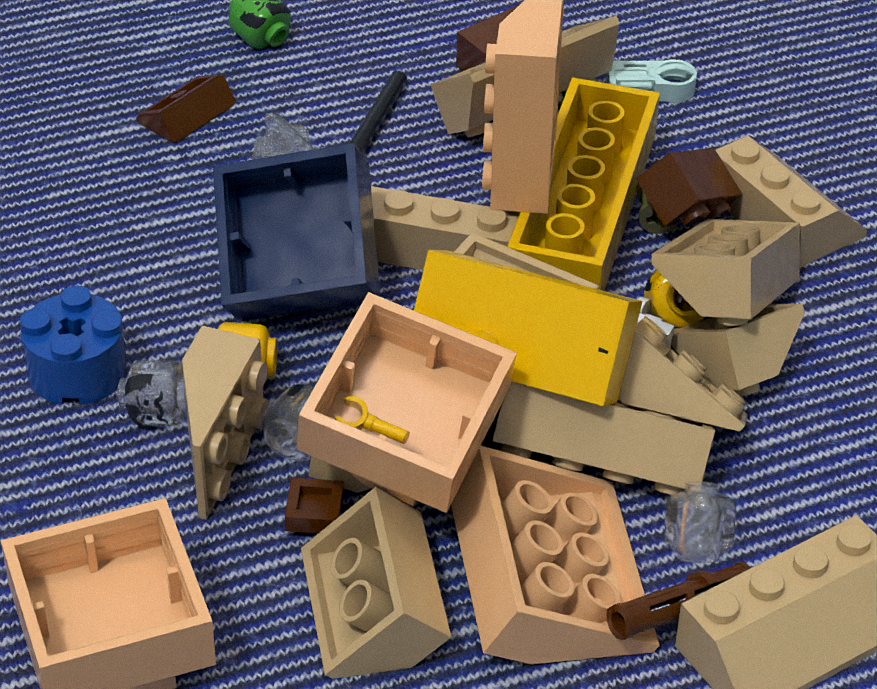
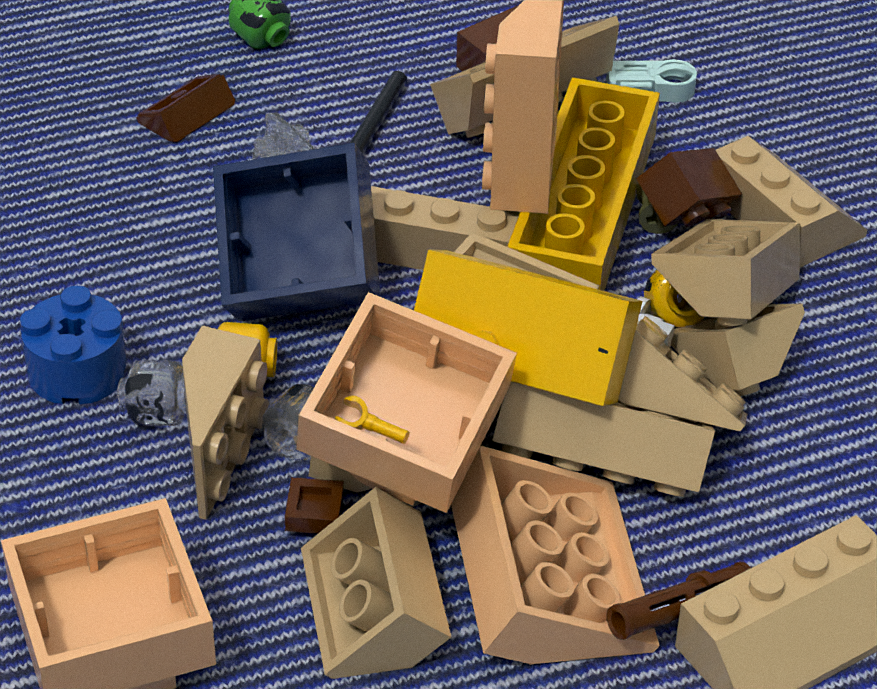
clear head [664,481,736,563] -> none

